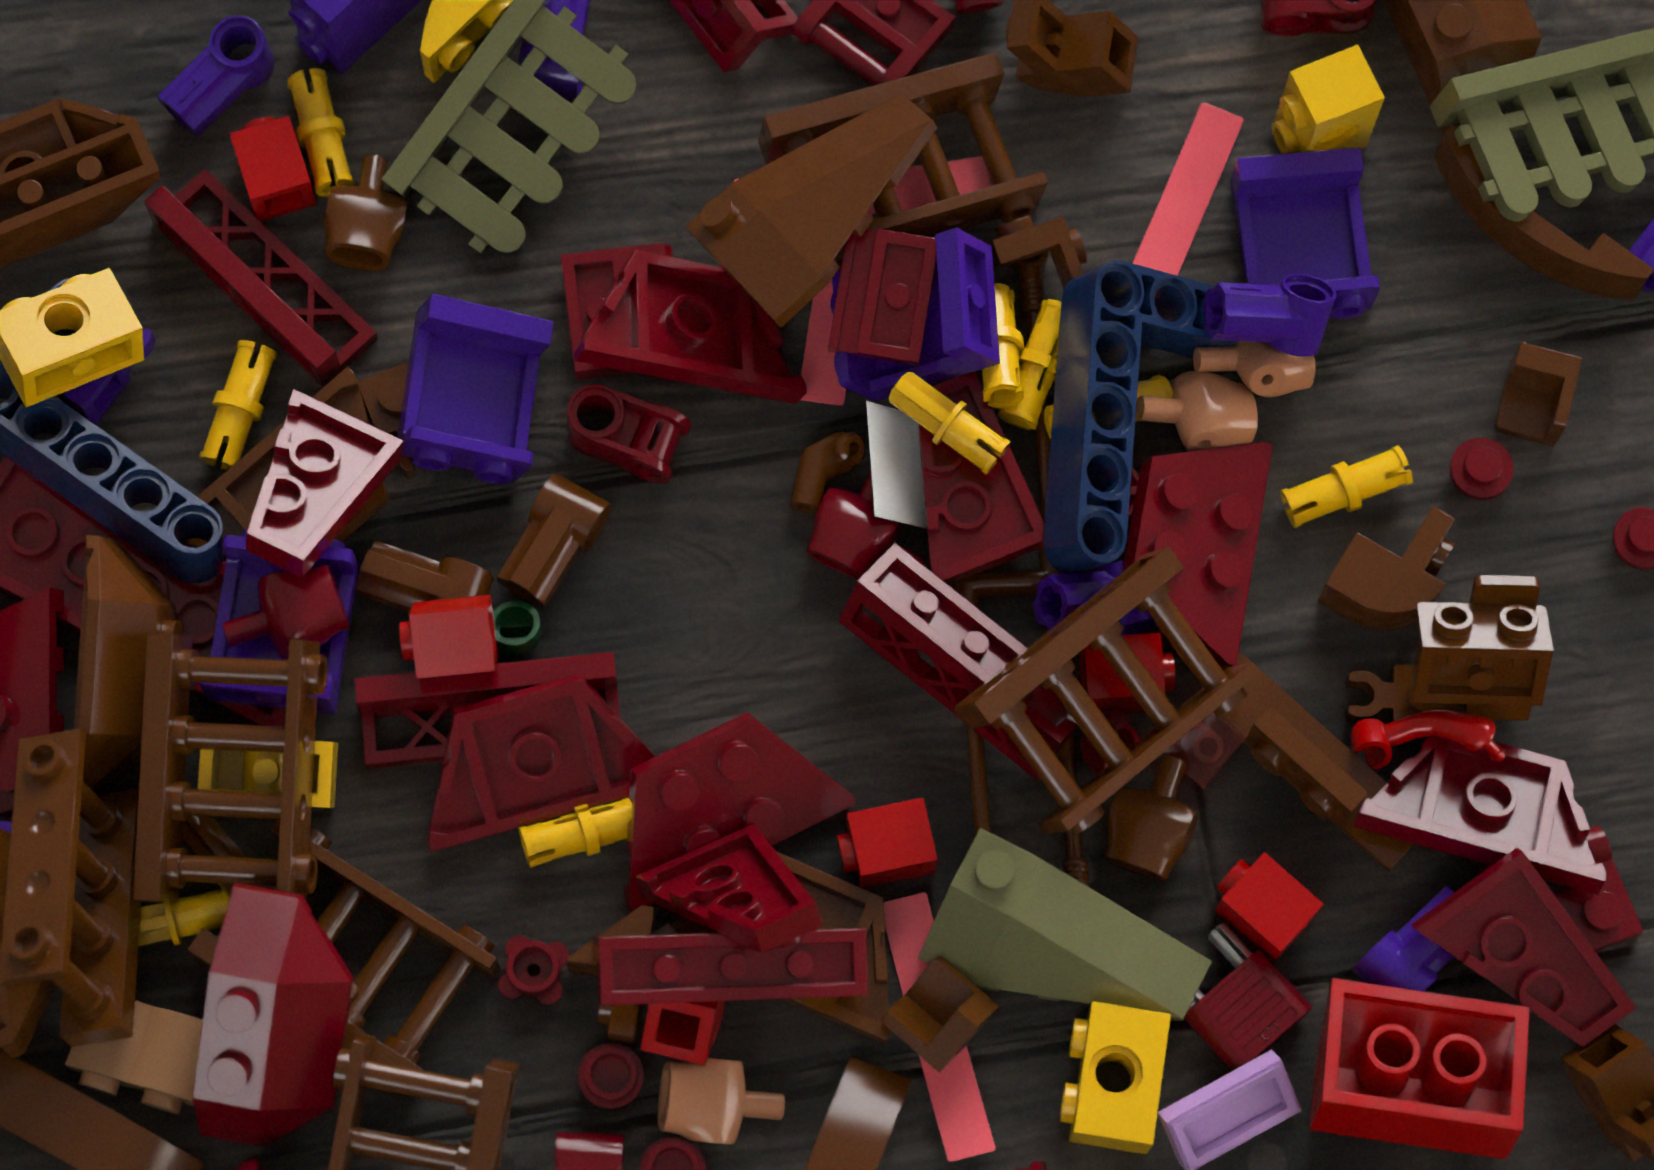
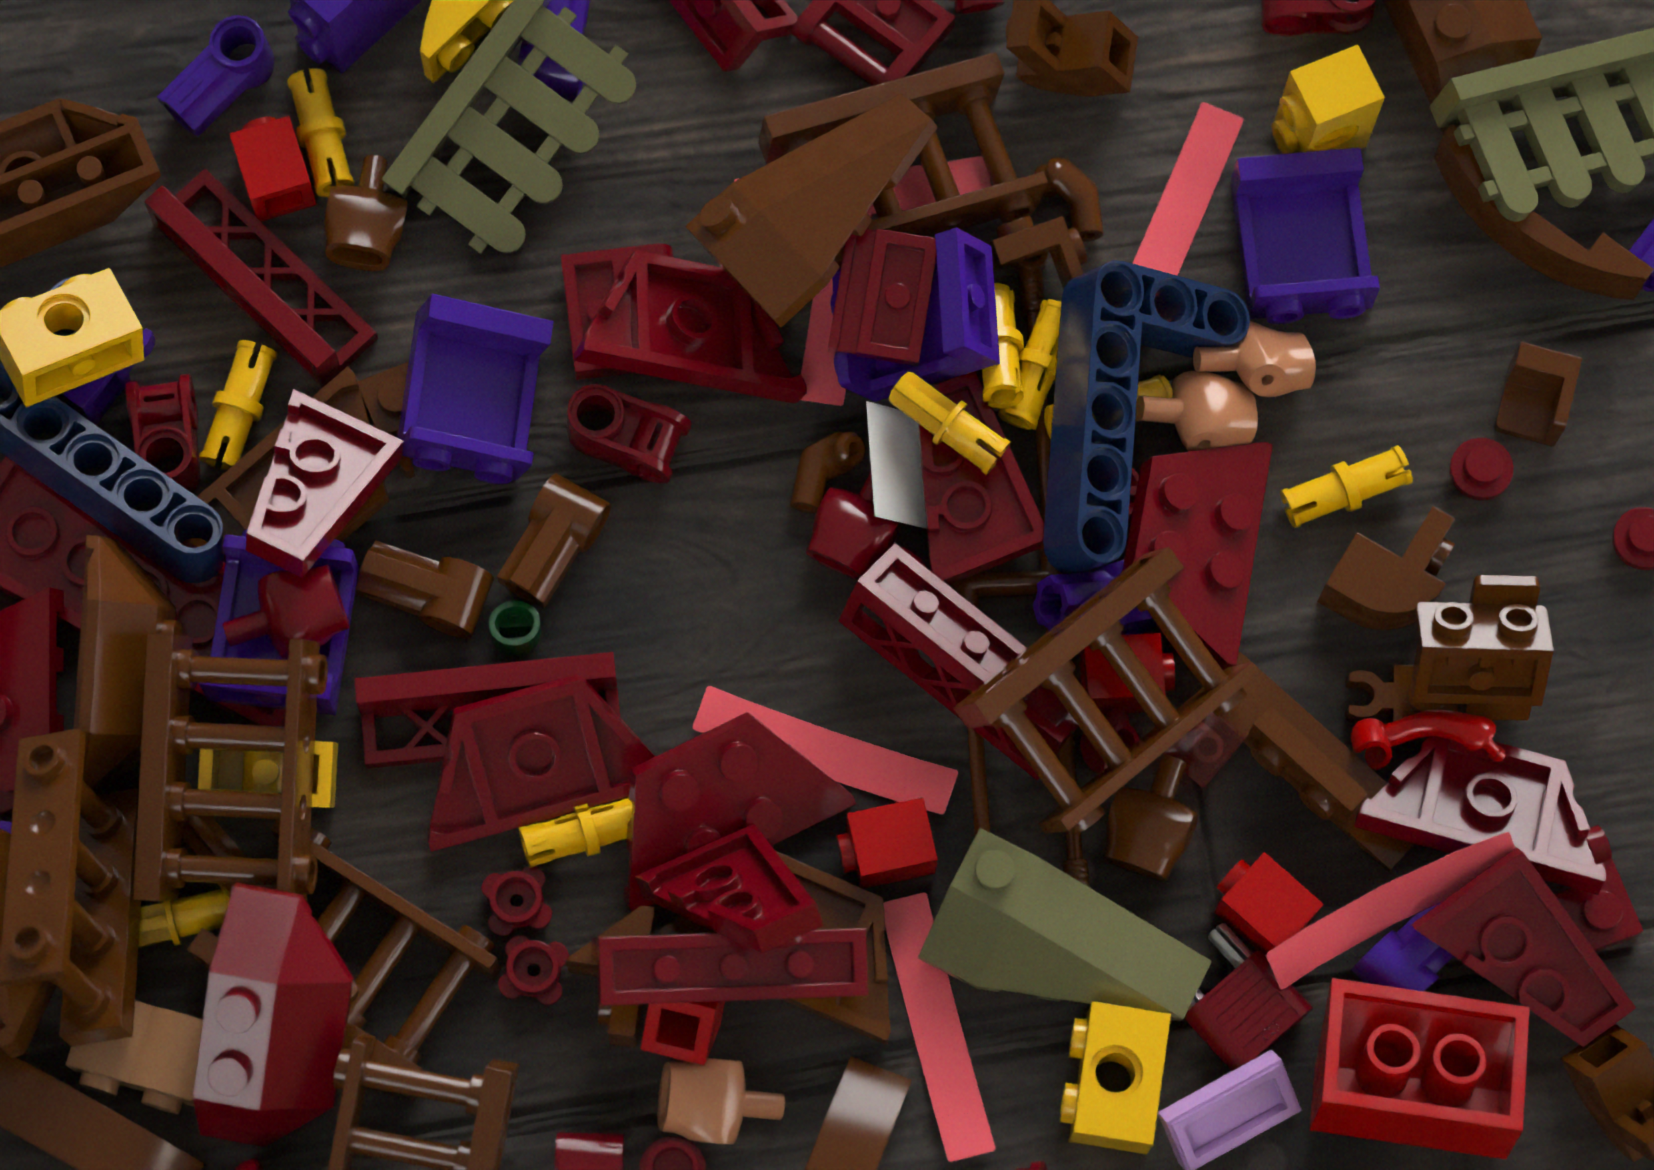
red brick [399,595,498,679] -> none
dark red plate [578,1043,644,1110] -> none
reddish brown panel [881,956,999,1073] -> none
dark purple piece [1203,273,1337,357] -> none
none -> dark red piece [126,373,201,493]
none -> dark red plate [482,866,552,937]
none -> coral sticker [692,686,958,815]
none -> reddish brown arm [1034,158,1104,242]
none -> coral sticker [1266,832,1515,990]

